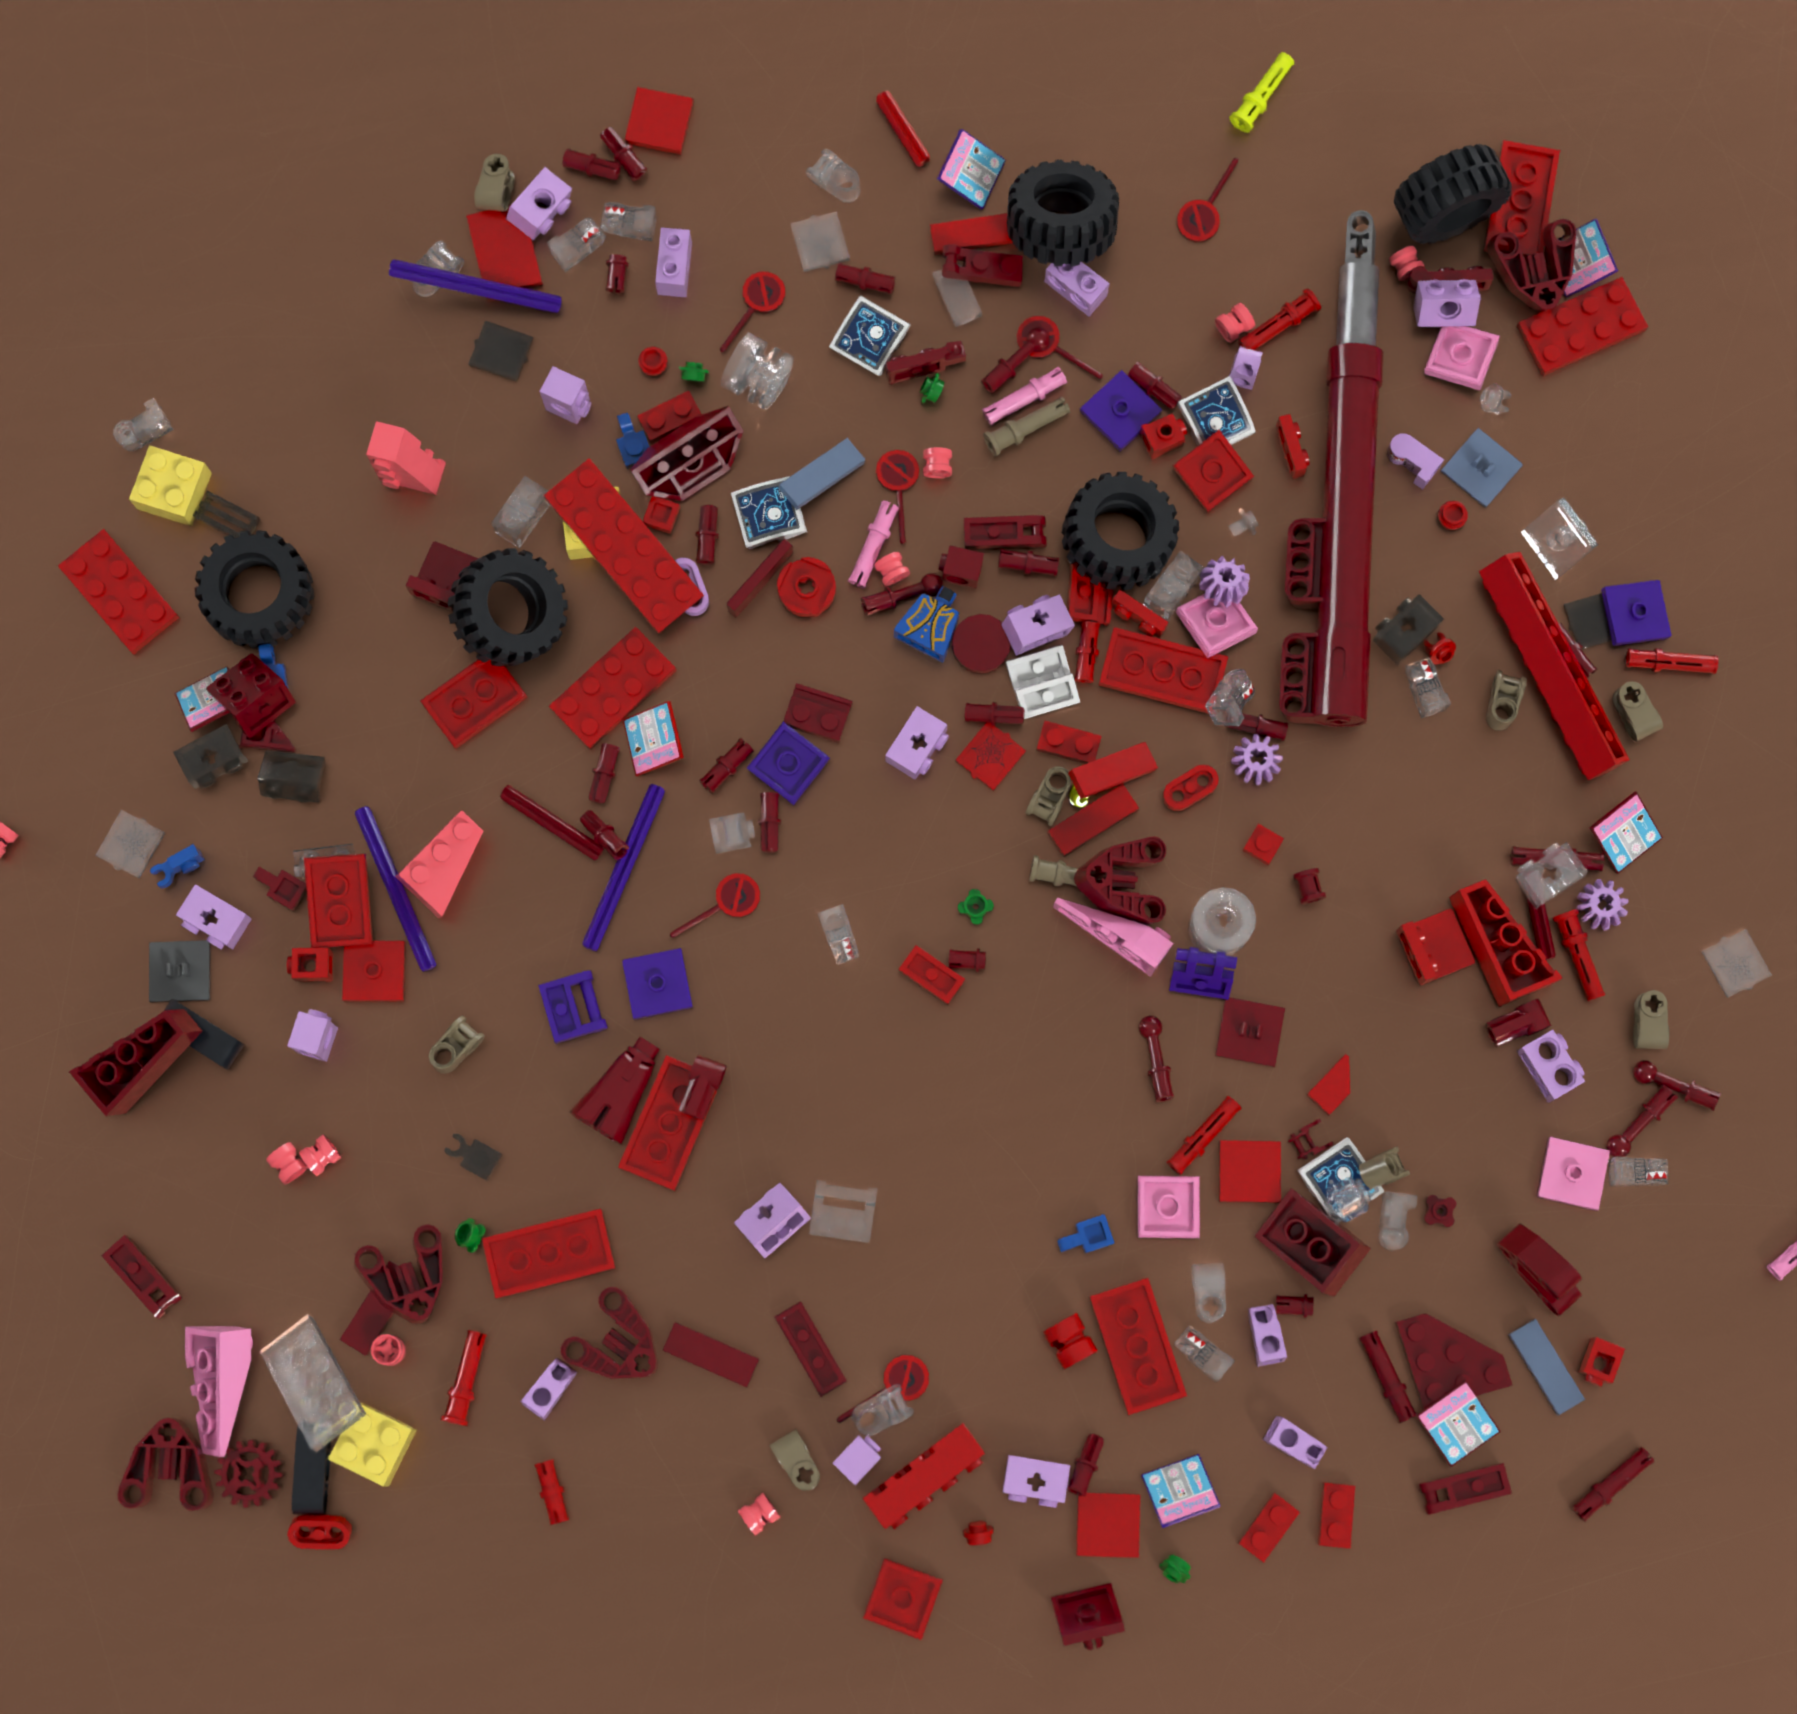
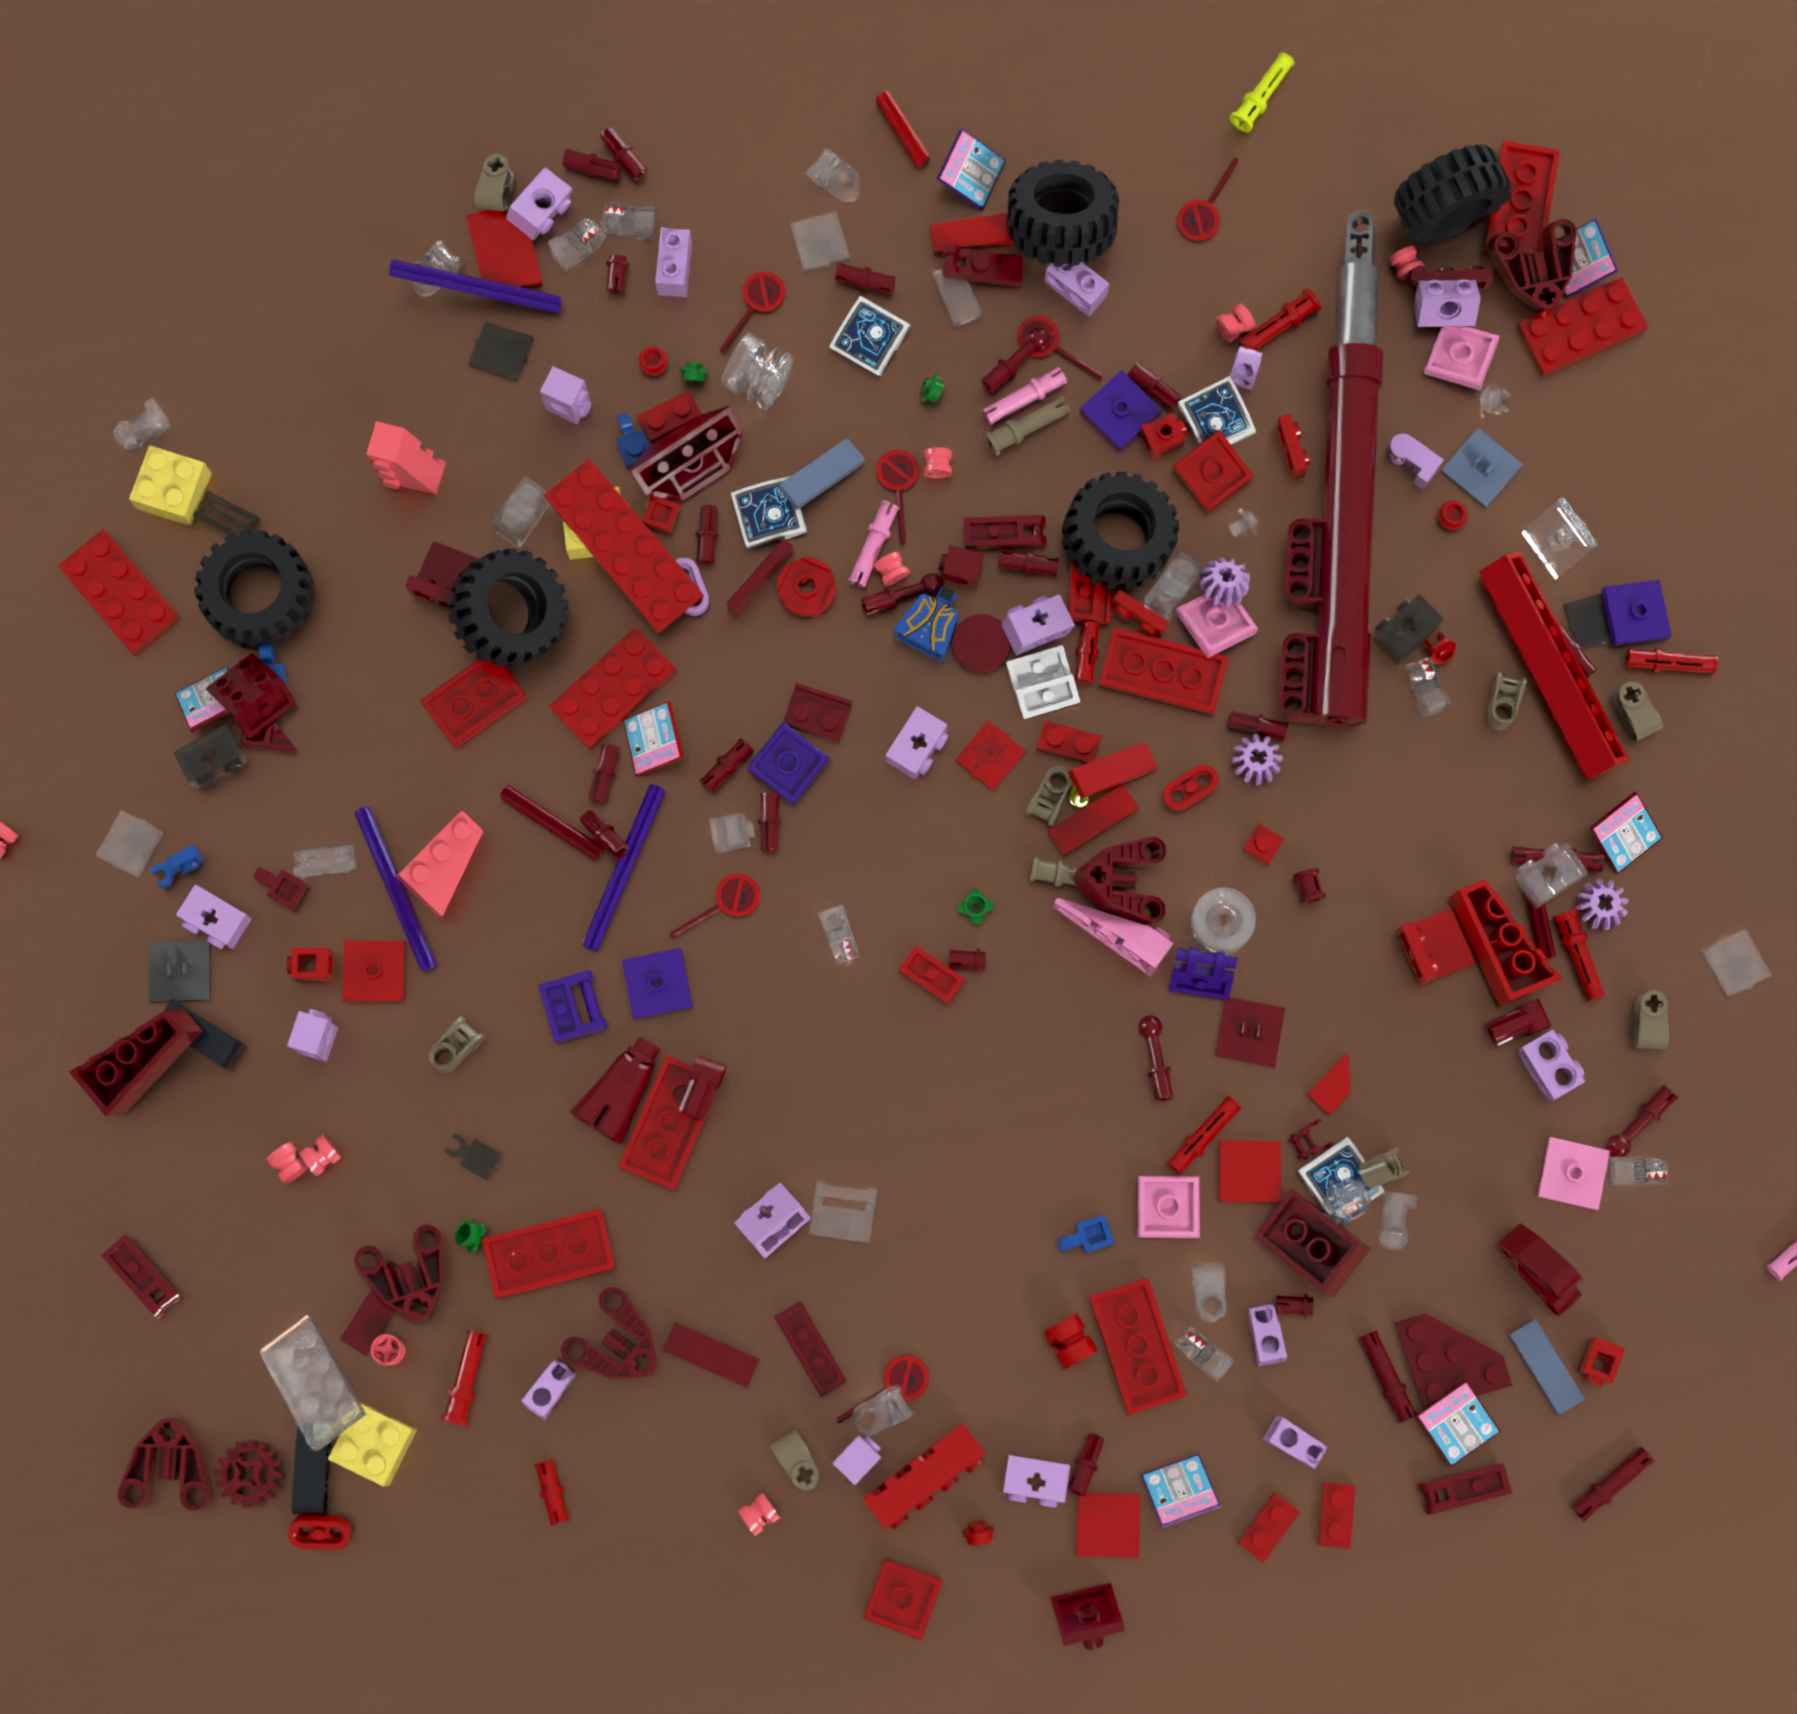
bright pink wedge [185,1326,253,1457] -> none
clear smoke bracket [258,750,326,803] -> none
red tile [304,853,373,948] -> none
red tile [624,87,694,155] -> none
dark red hinge [886,341,966,384] -> none
dark red axle [965,702,1025,726] -> none
green plate [1159,1555,1191,1583] -> none
clear leg [1205,669,1255,726] -> none
dark red plate [1424,1195,1457,1227] -> none
dark red pin [1633,1060,1721,1111] -> none

